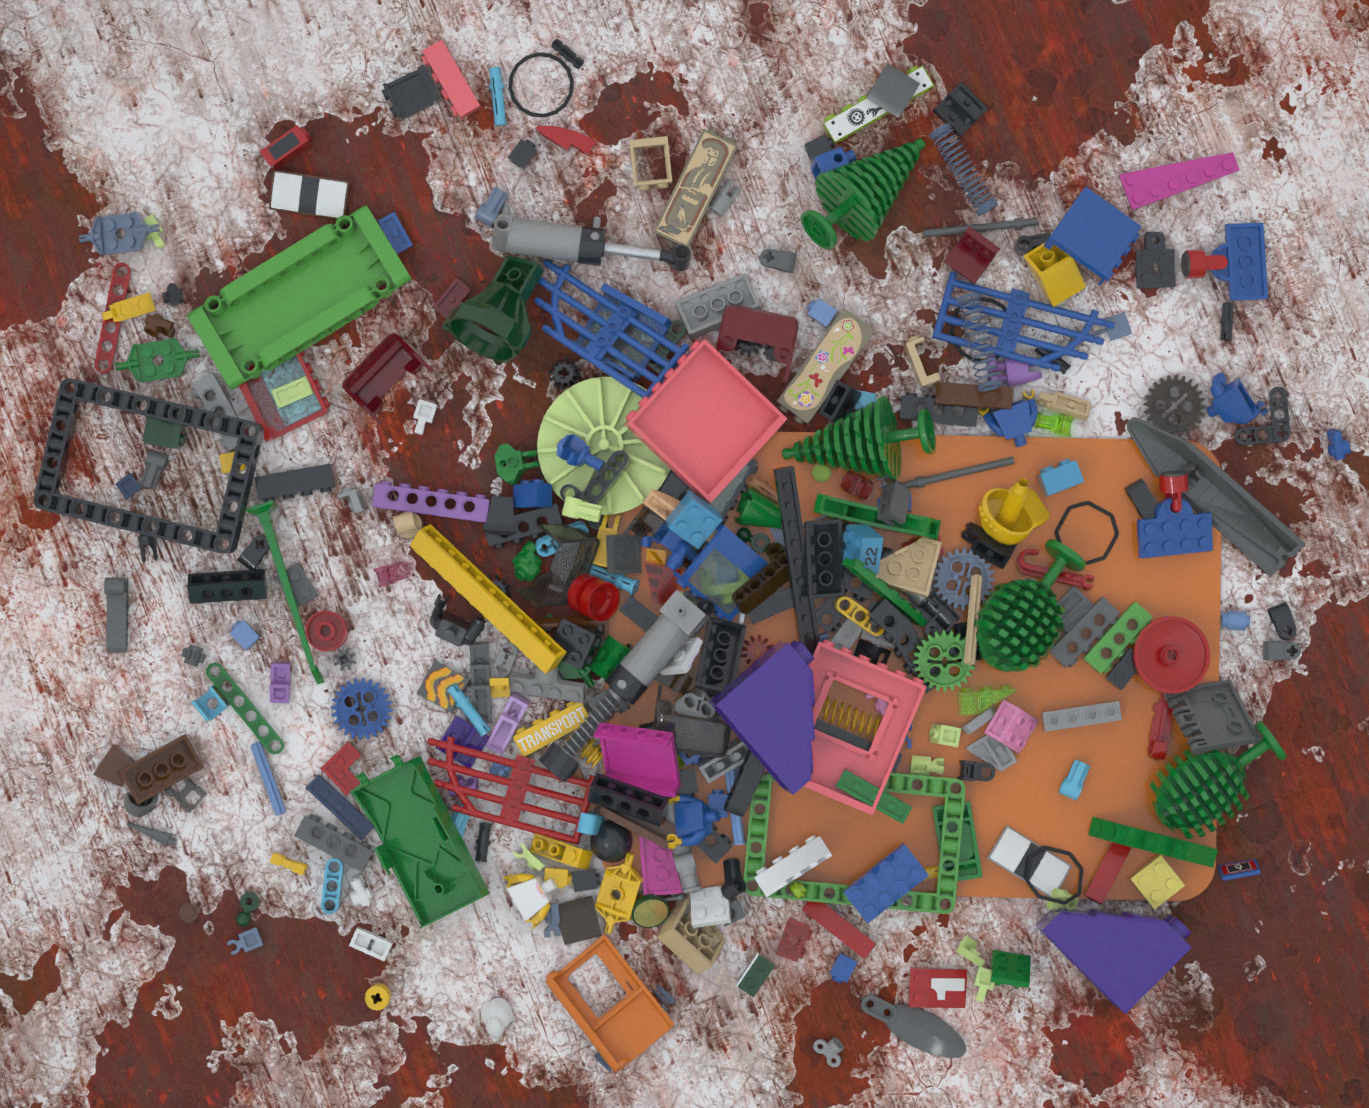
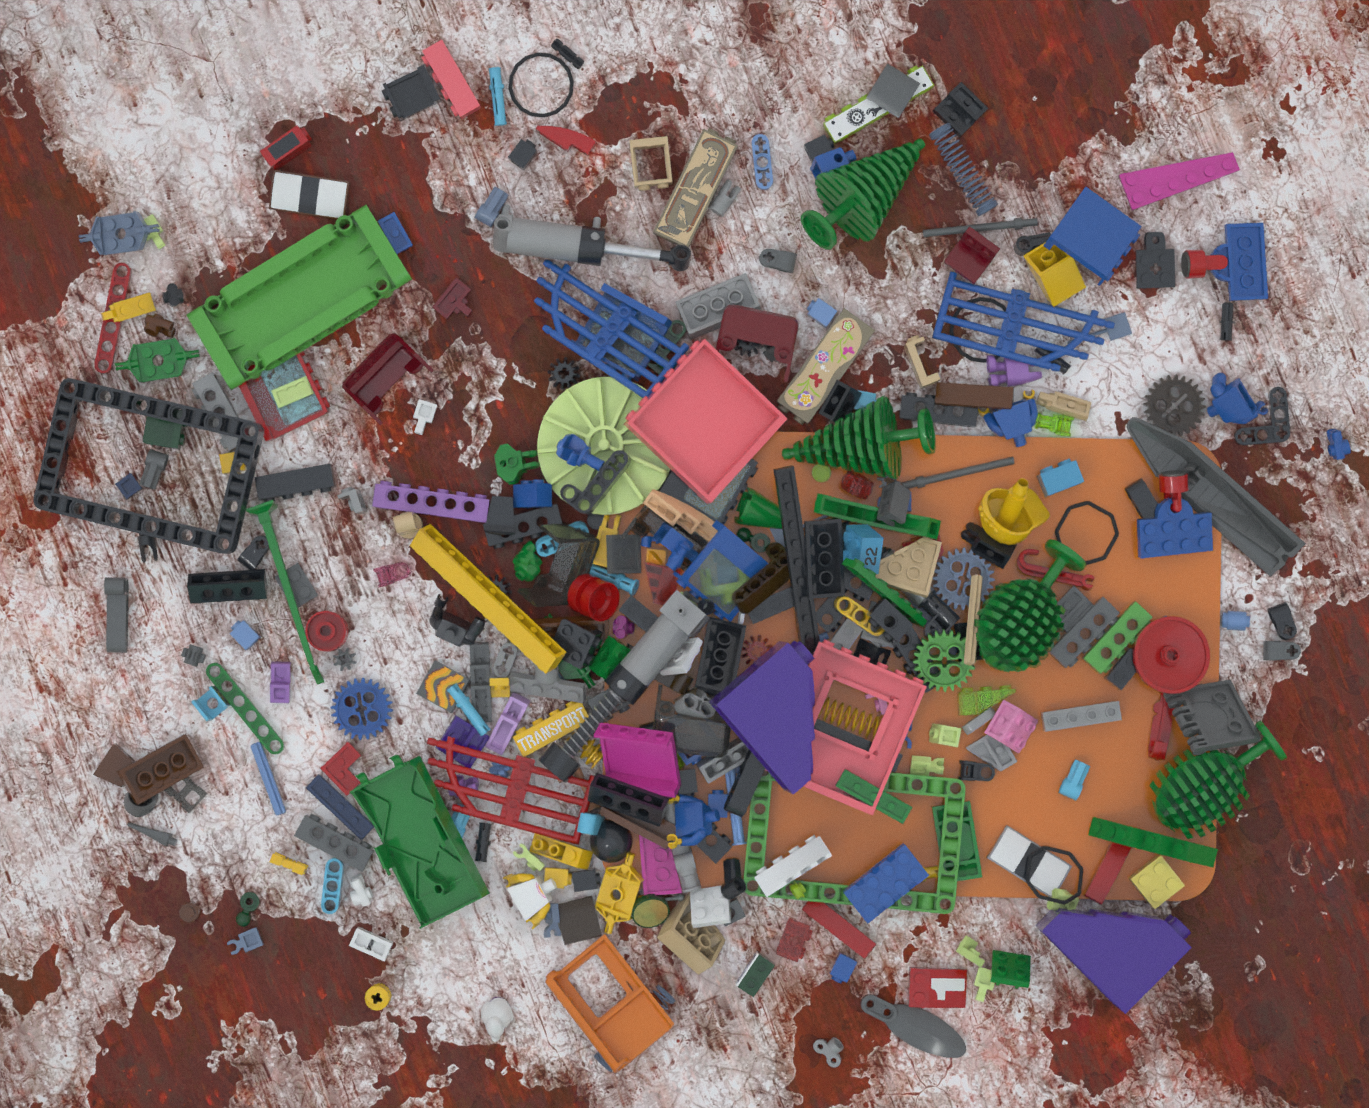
dark green plate [442,255,544,365] -> none
yellowish green piece [561,496,603,523] -> none
dark azure brick [666,491,722,549] -> none
nougat pin [746,474,778,503] -> none
sand blue piece [957,293,1002,391] -> none
slope [1218,859,1261,881] -> none
none -> magenta plate [613,615,635,639]
none -> medium blue beam [752,134,773,190]

